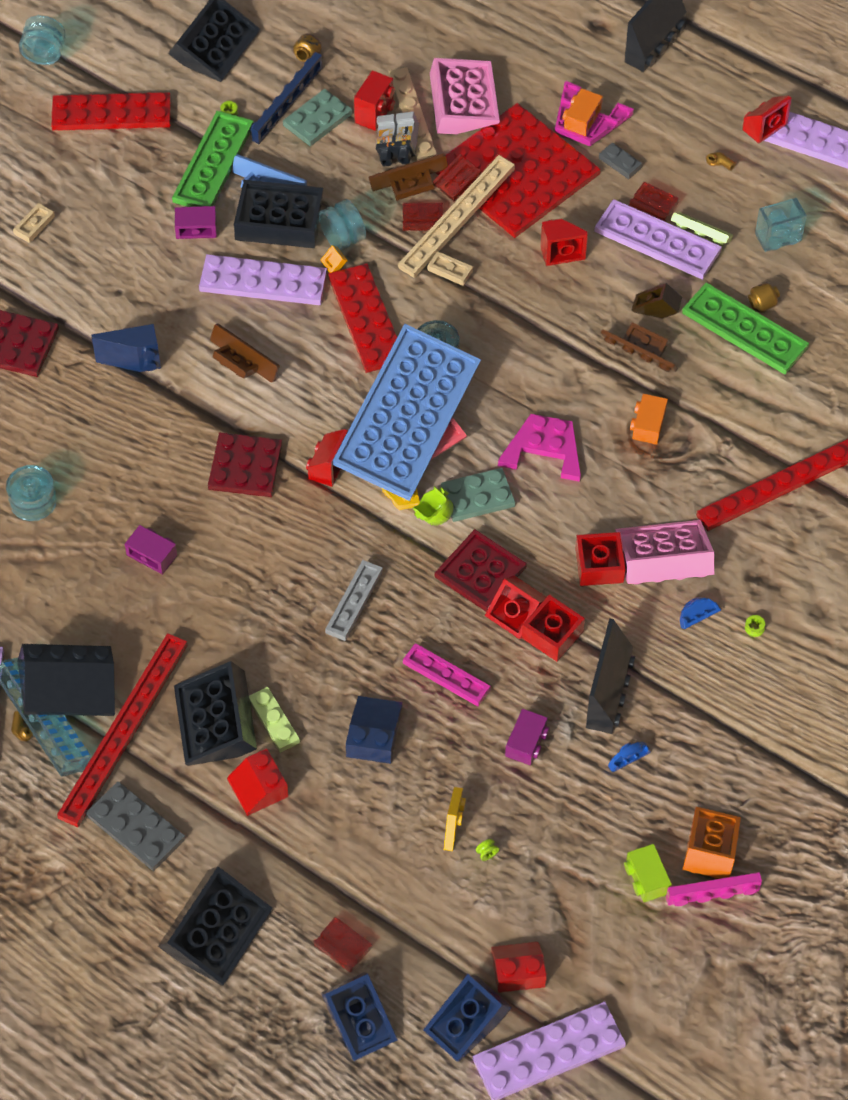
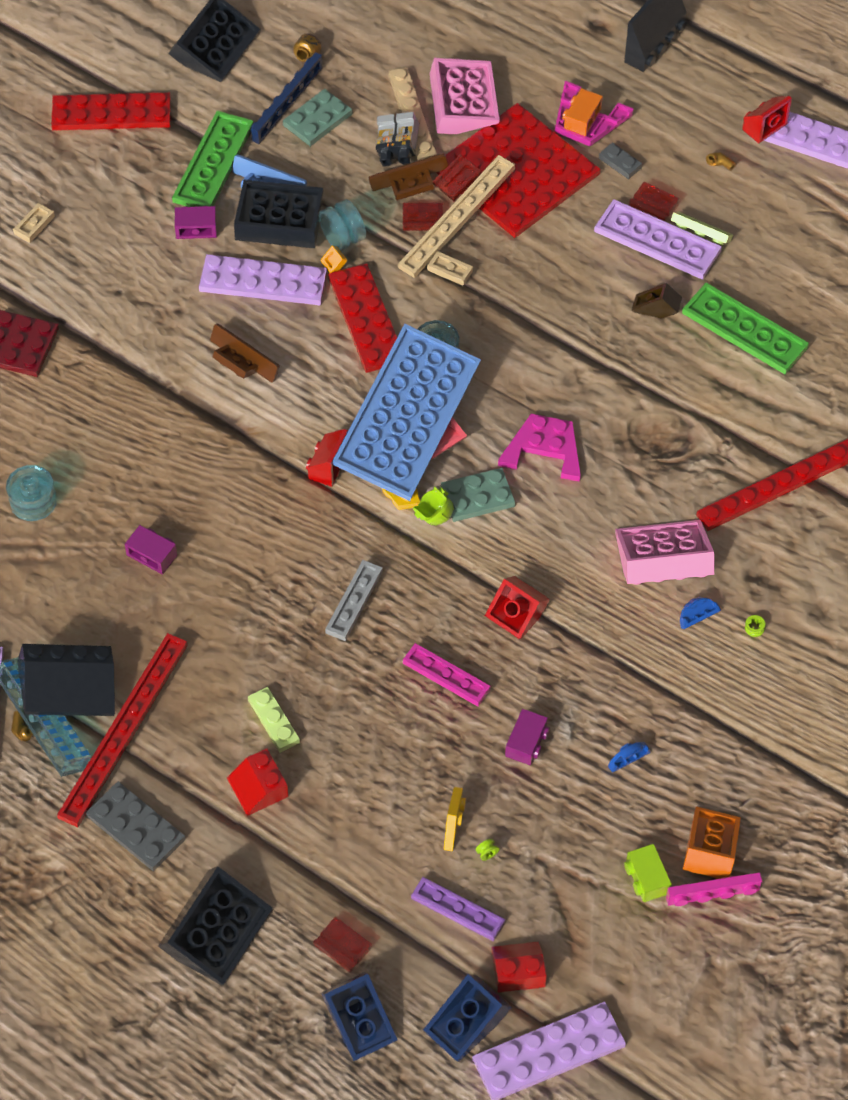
clear light blue wheel [18,15,66,65] -> none
dark blue slope [91,324,161,372] -> none
black slope [174,661,257,766] -> none
dark red plate [208,432,282,497] -> none
lime bush [220,101,238,116] -> none
dark blue slope [346,696,403,764] -> none
red brick [354,70,395,131] -> none
dark red plate [434,529,527,612] -> none
red brick [522,595,585,662] -> none
red slope [540,219,588,266] -> none
red brick [575,532,625,586] -> none
black slope [586,618,636,734] -> none
reddish brown bracket [601,322,678,372] -> none
orange brick [630,394,668,444] -> none
pearl gold head [748,282,780,312] -> none
clear light blue brick [755,198,807,252] -> none
none -> medium lavender tile [411,877,505,942]

